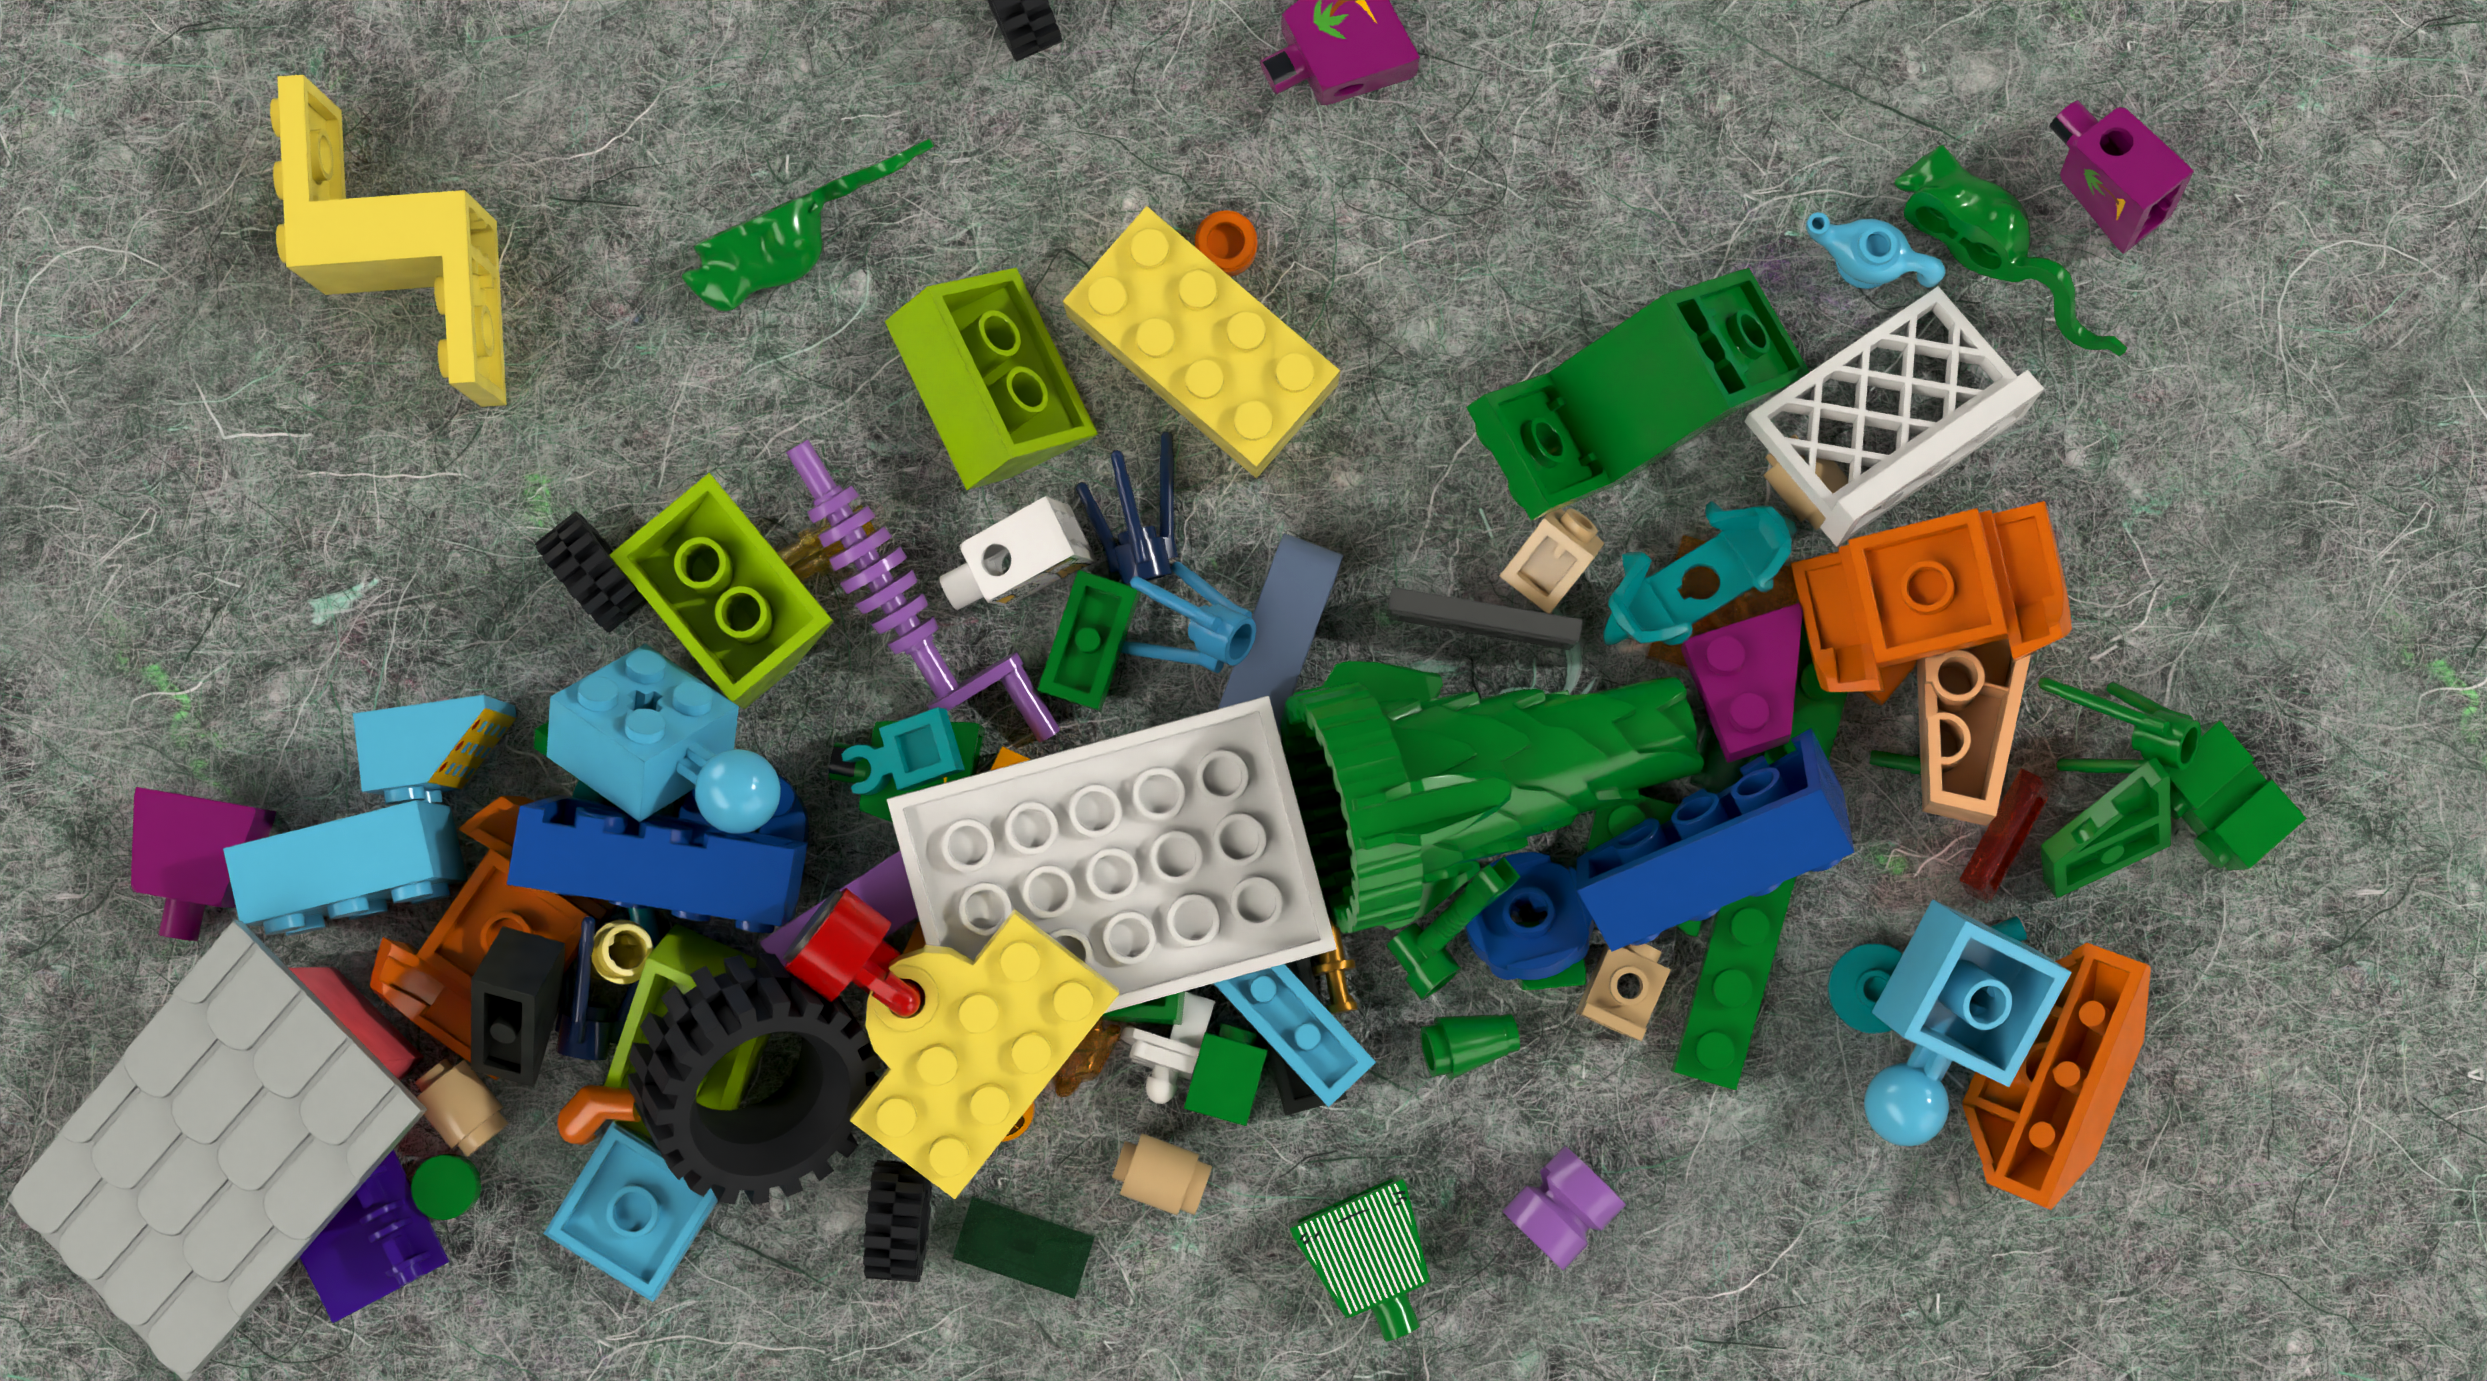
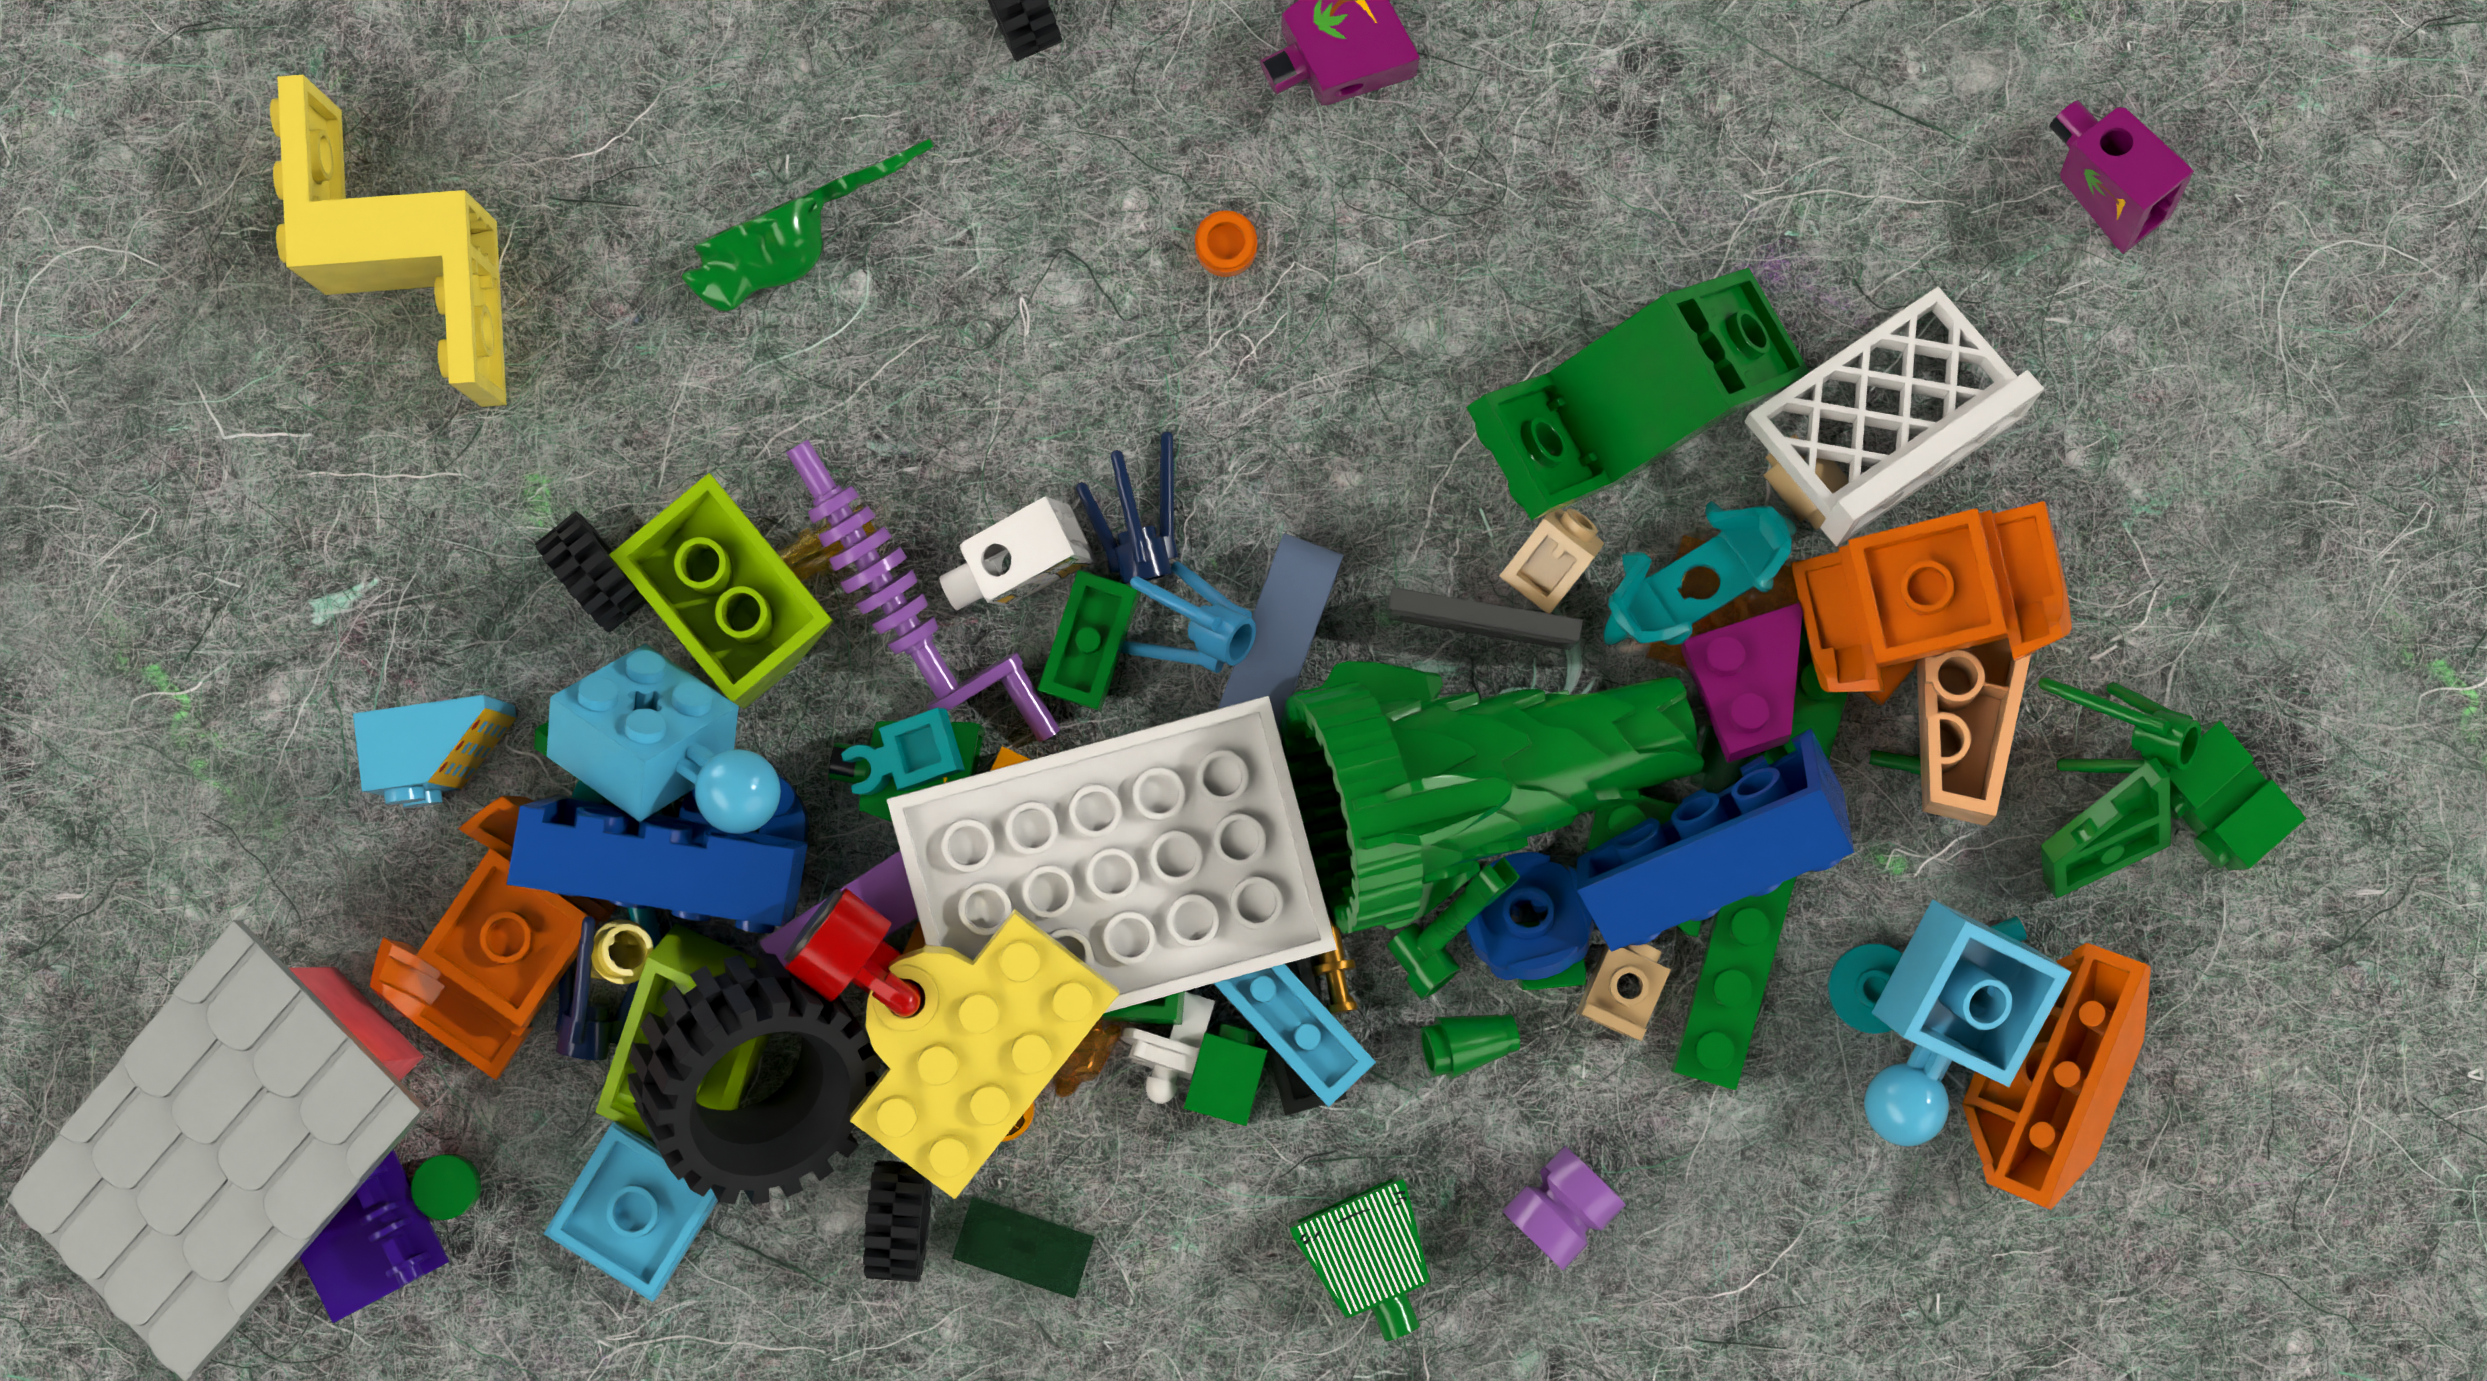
magenta torso [131,787,276,941] -> none
medium azure brick [223,800,467,936] -> none
tan brick [415,1059,509,1157] -> none
pearl dark grey slope [471,926,565,1087] -> none
orange arm [557,1085,641,1145] -> none
lime slope [884,267,1098,491] -> none
light yellow brick [1063,206,1340,479] -> none
tan brick [1112,1133,1212,1215] -> none
medium azure piece [1806,212,1945,289] -> none
green animal [1894,145,2127,357] -> none
clear red tile [1959,768,2049,904] -> none

